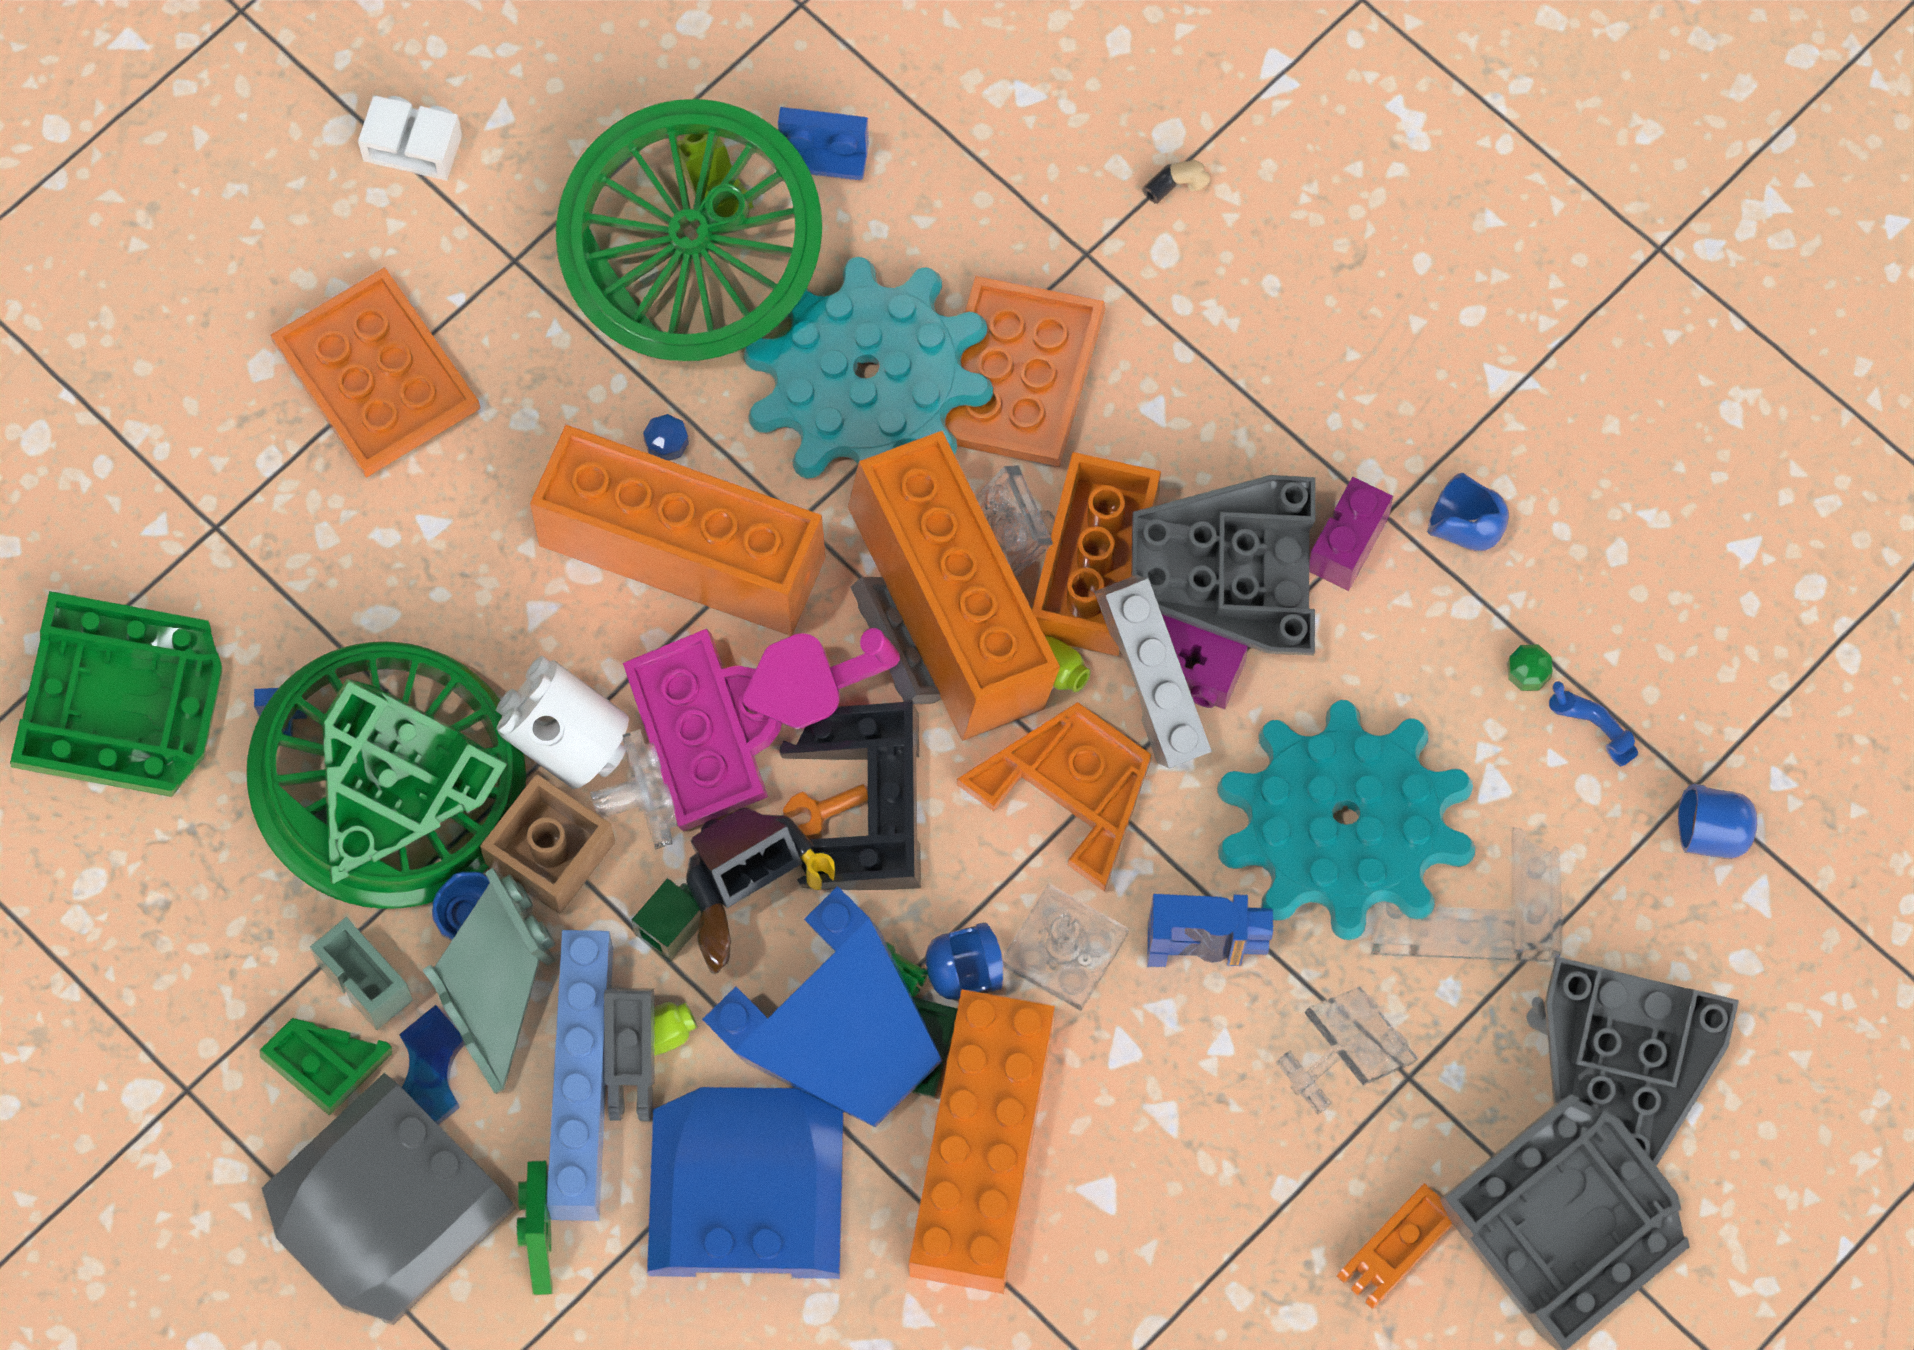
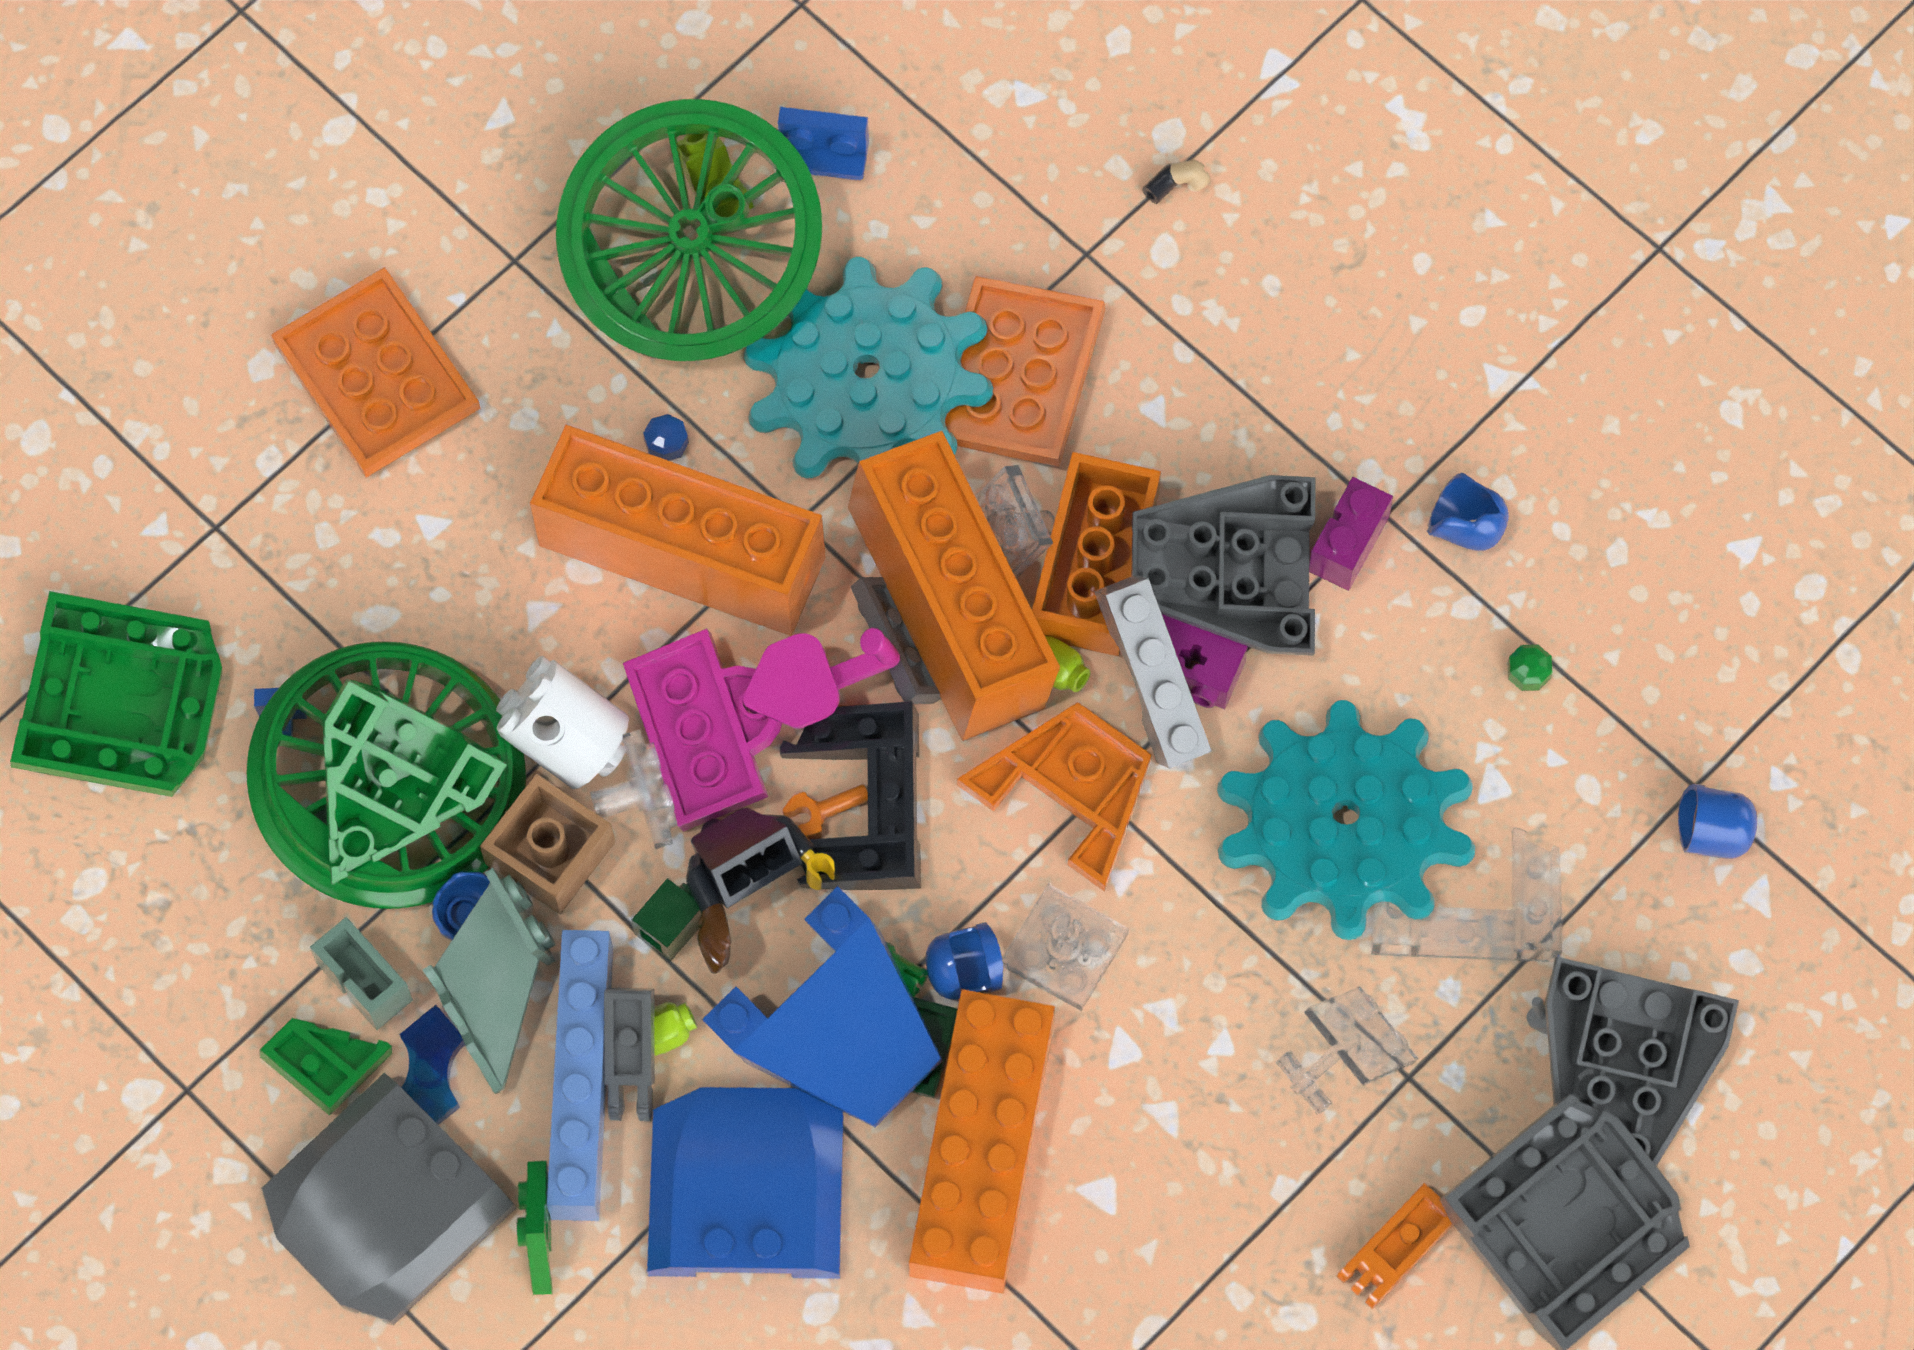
white piece [358,95,462,181] -> none
blue hips [1147,894,1273,967] -> none
blue piece [1549,681,1638,767] -> none

